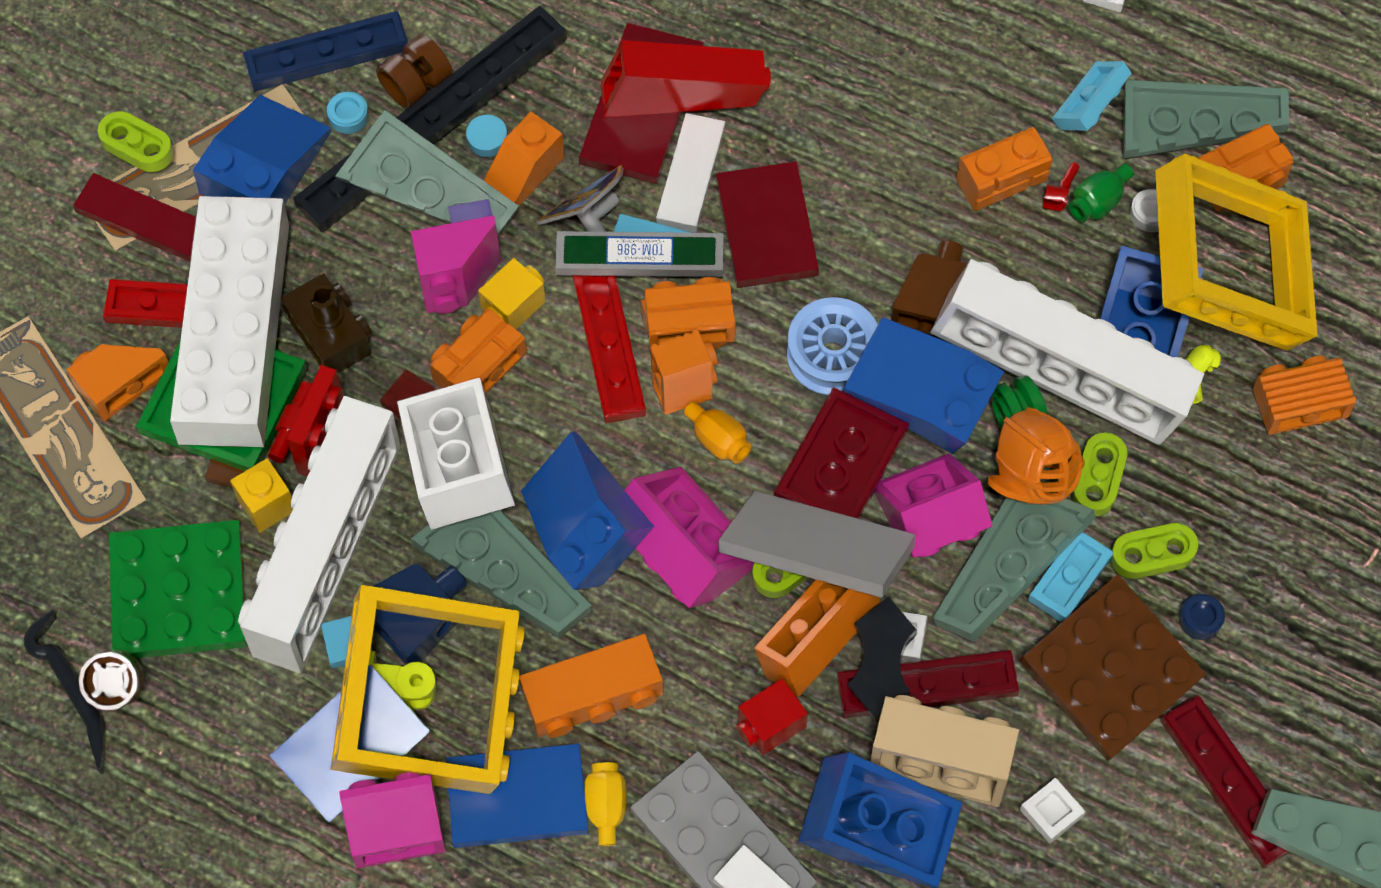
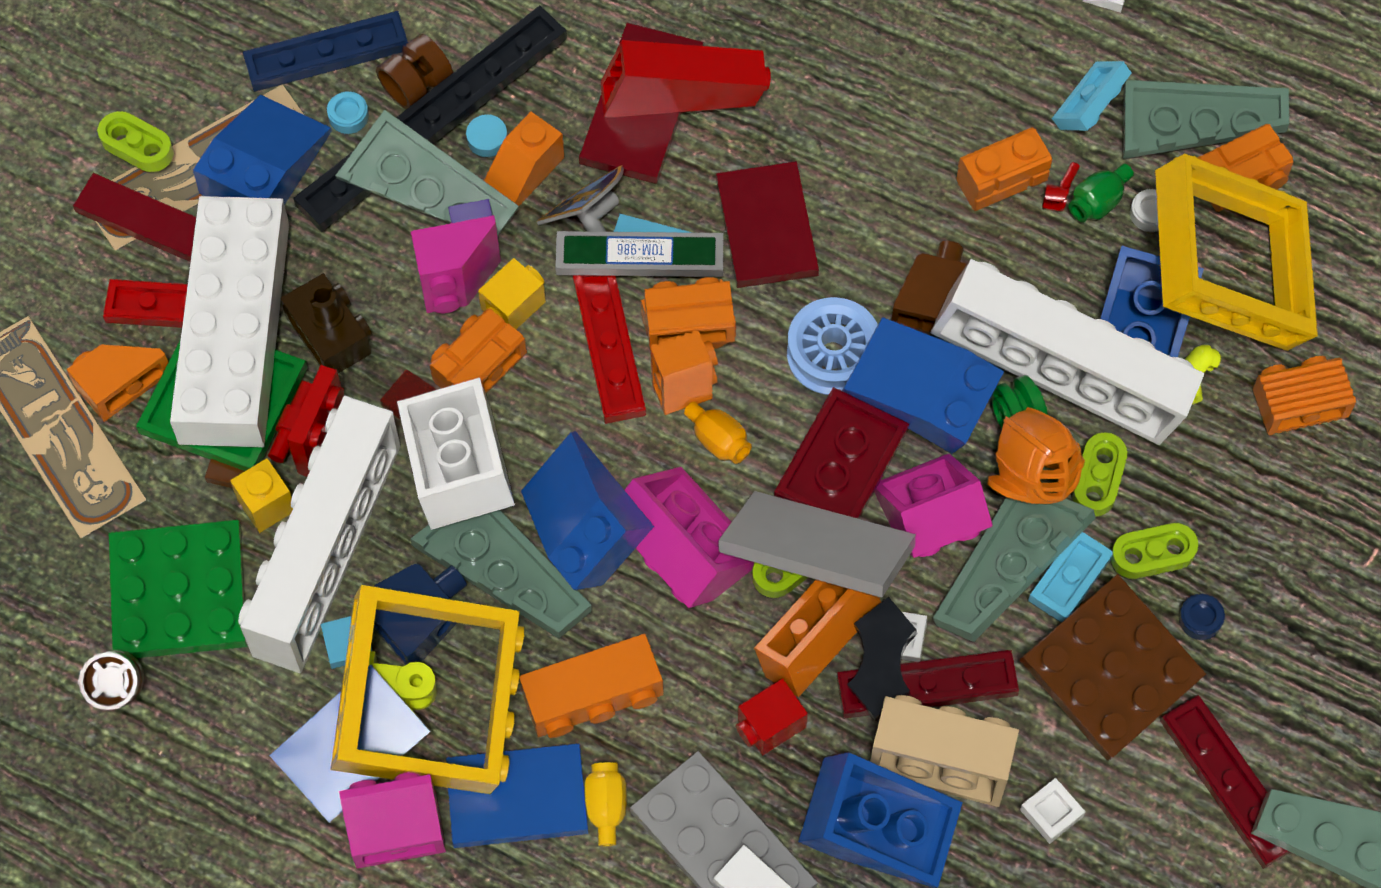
black piece [23,610,105,774] -> none
white tile [656,113,725,233] -> none

